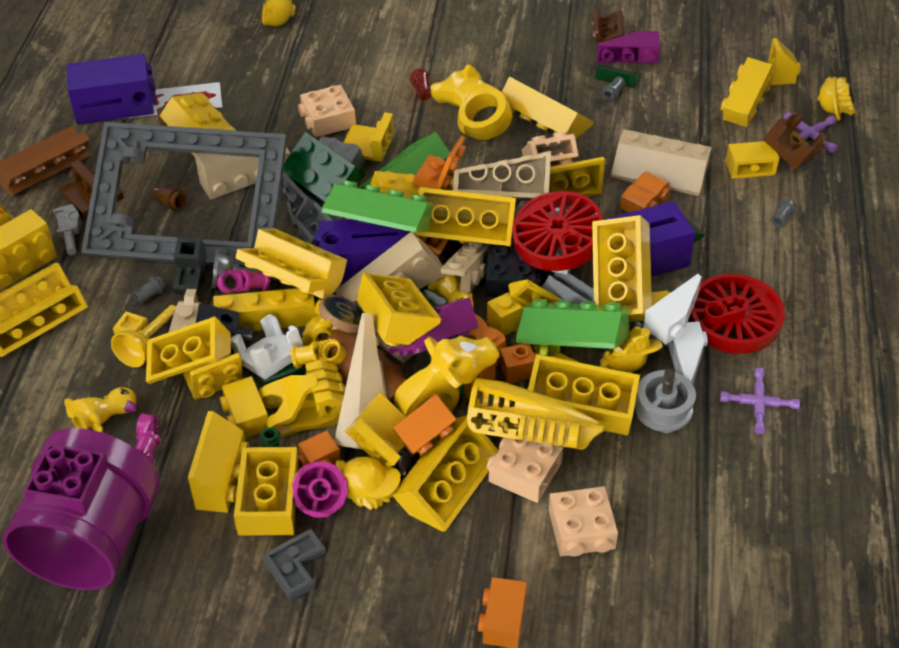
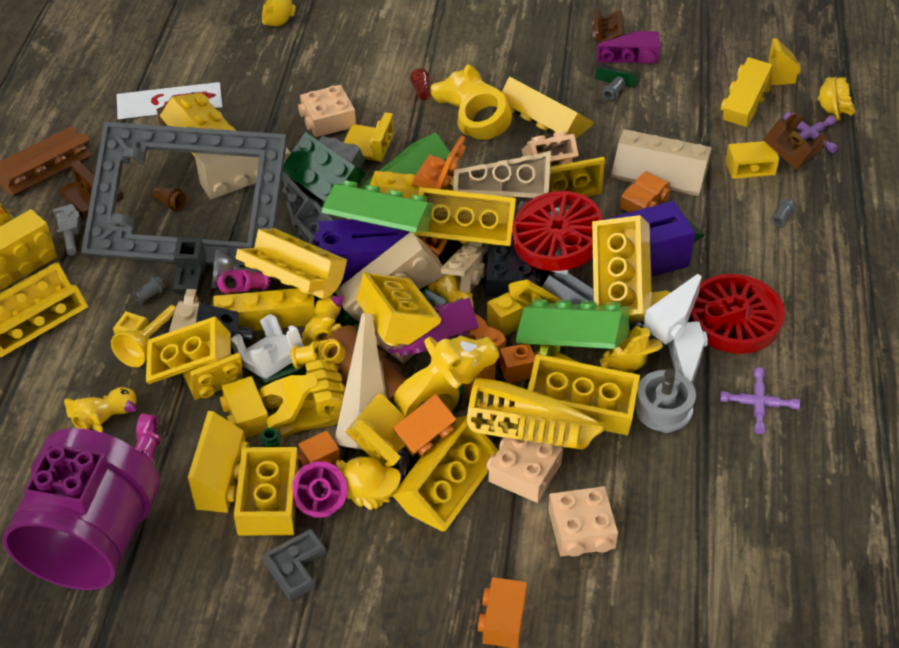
dark purple brick [67,54,157,124] -> none
tile [318,295,365,333] -> none

